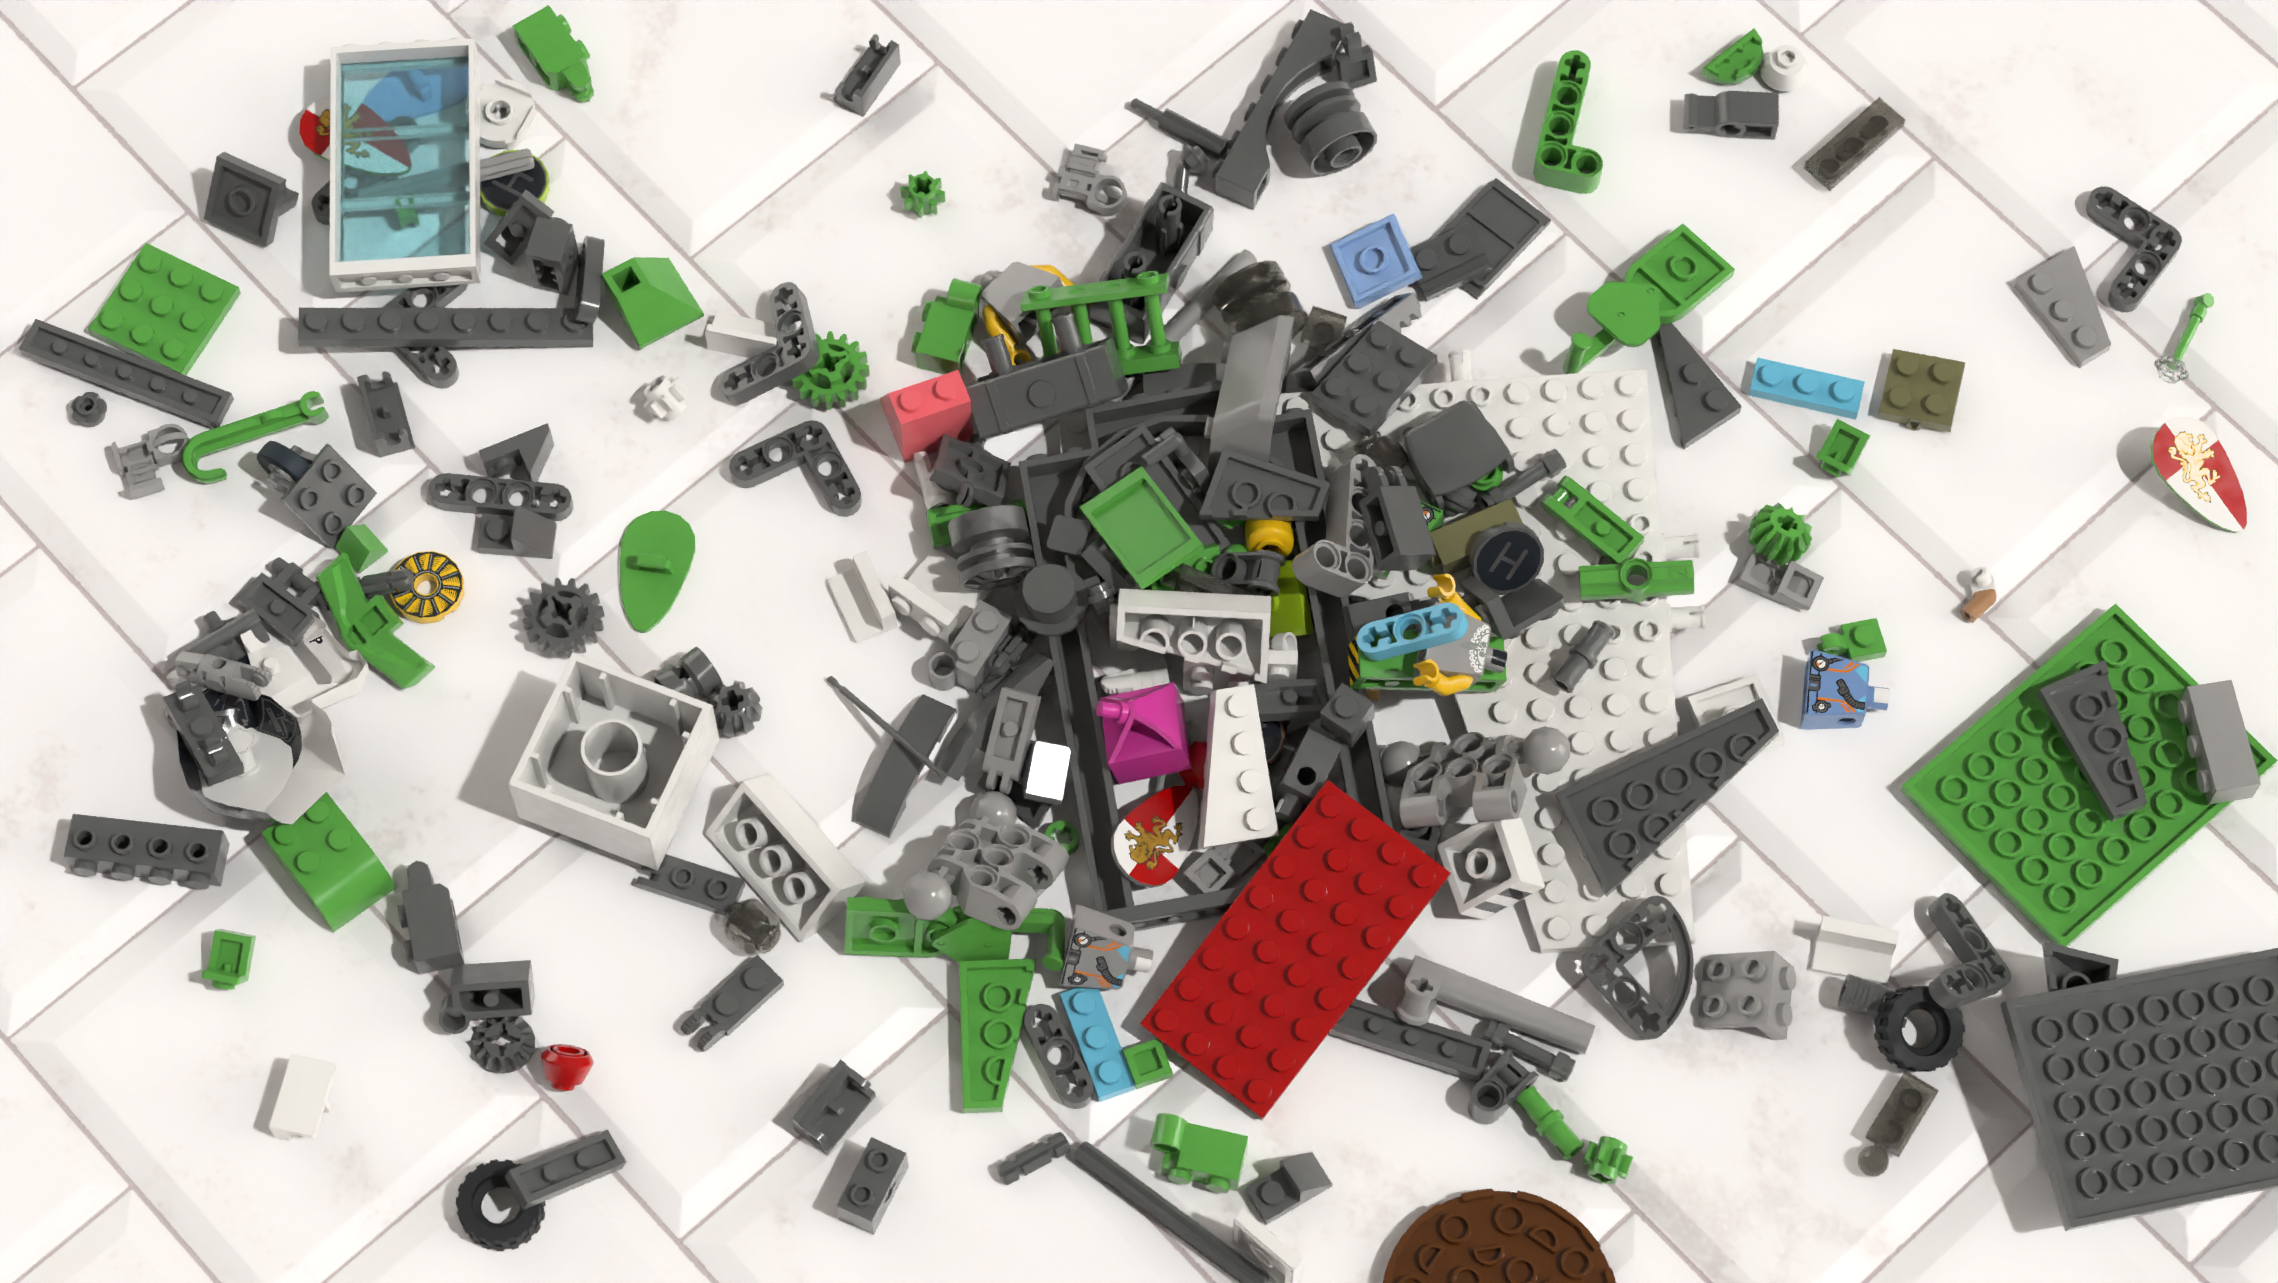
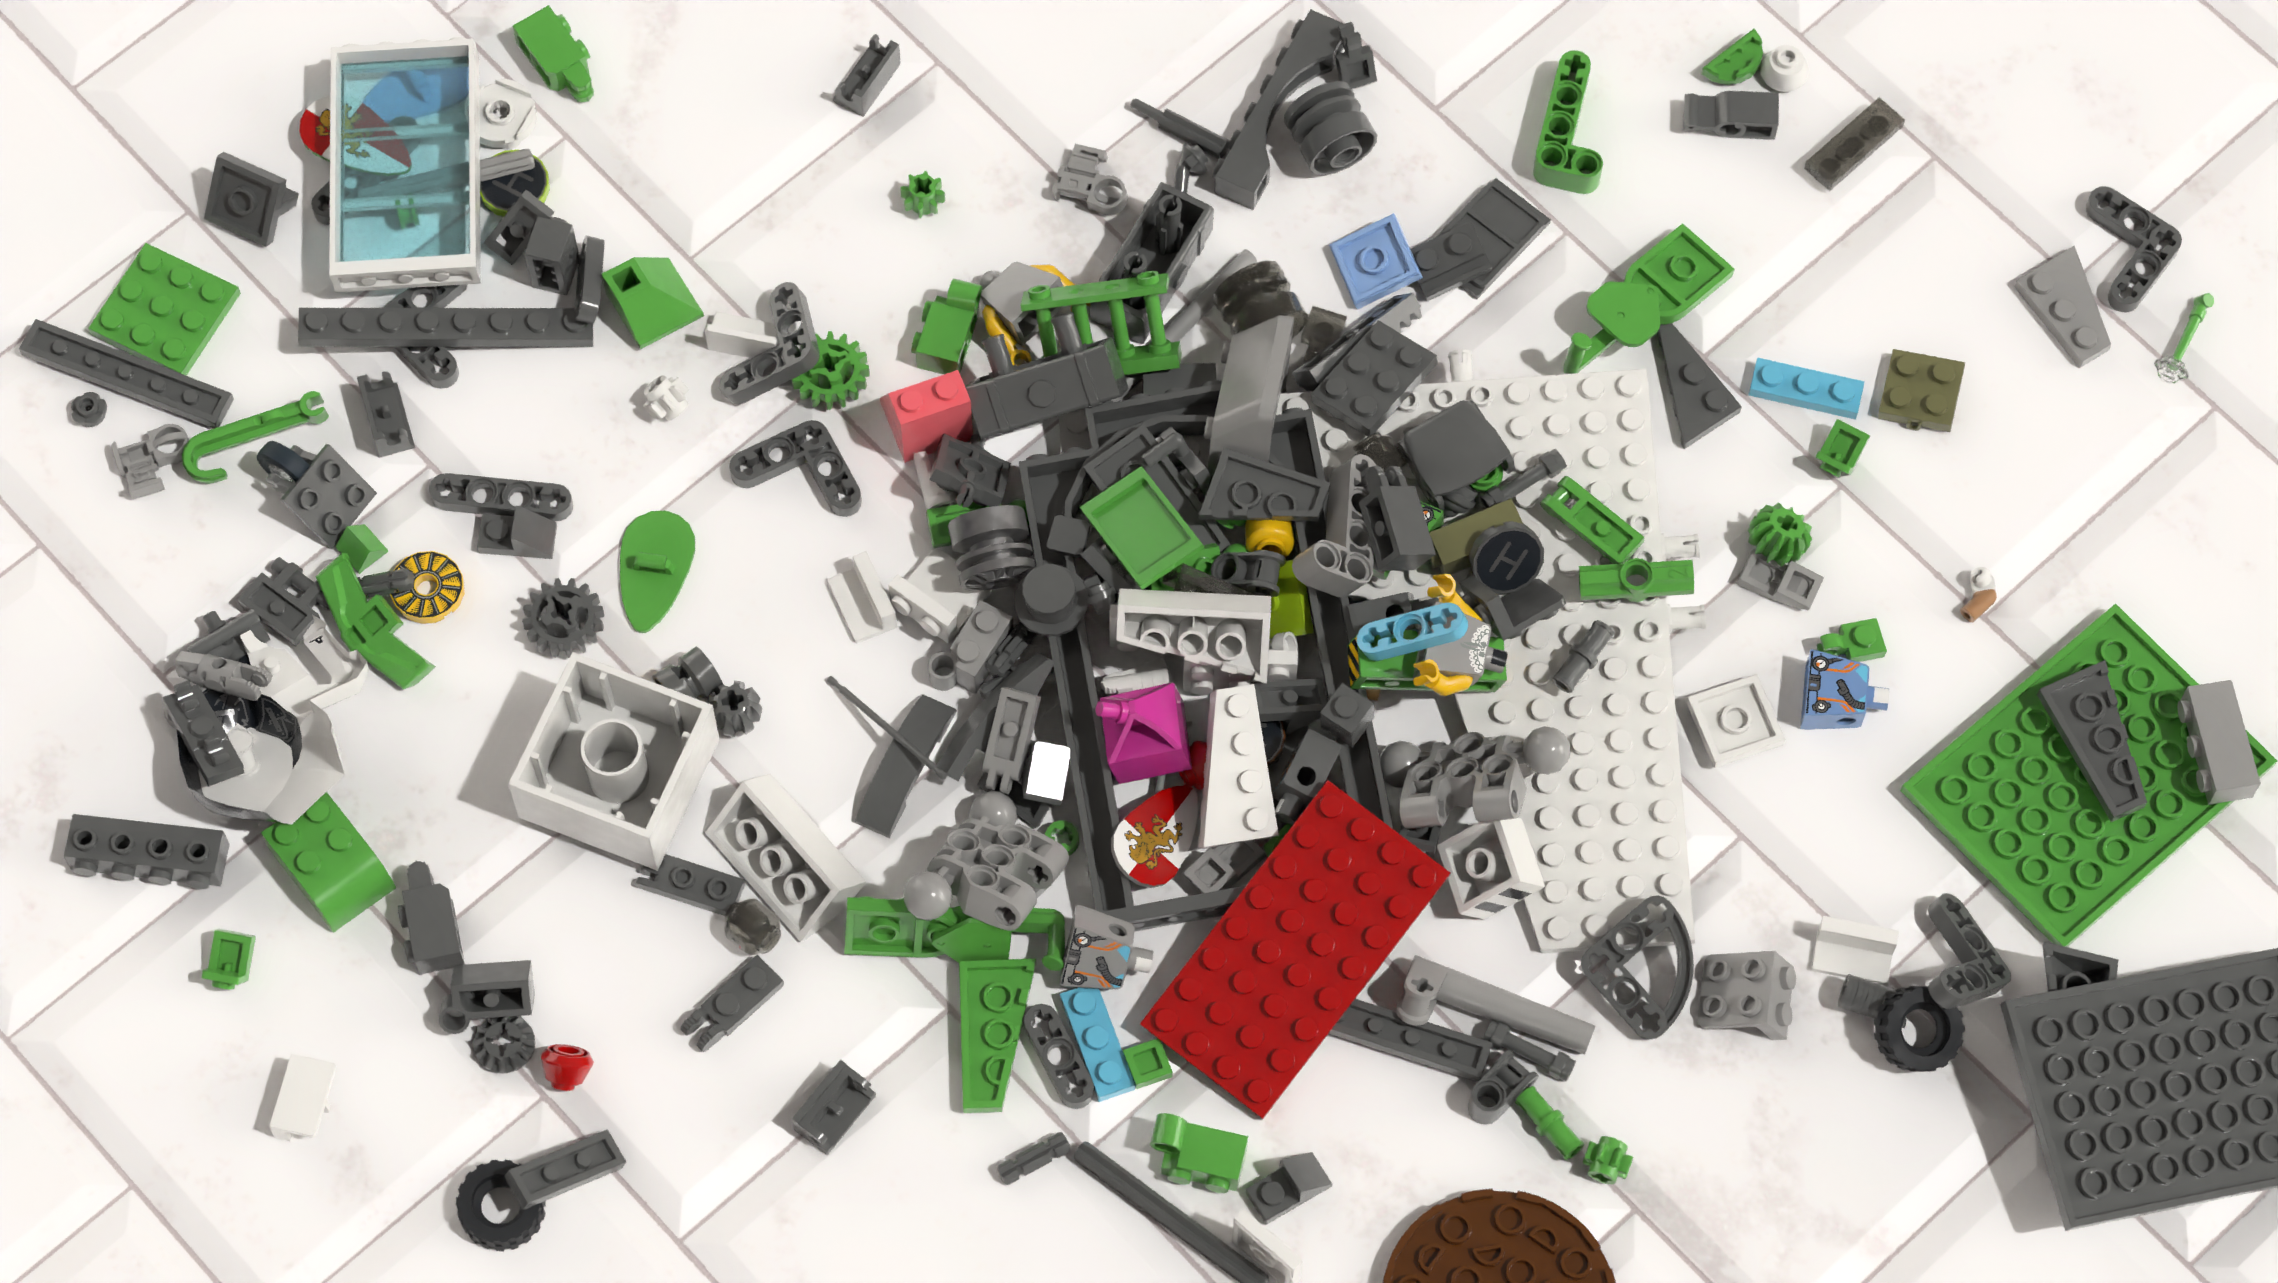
dark grey slope [479,423,554,482] -> none
dark grey brick [836,1137,909,1235] -> none
dark grey wing [1556,698,1779,897] -> none
clear smoke plate [1857,1070,1939,1177] -> none
shield [2150,417,2247,533] -> none

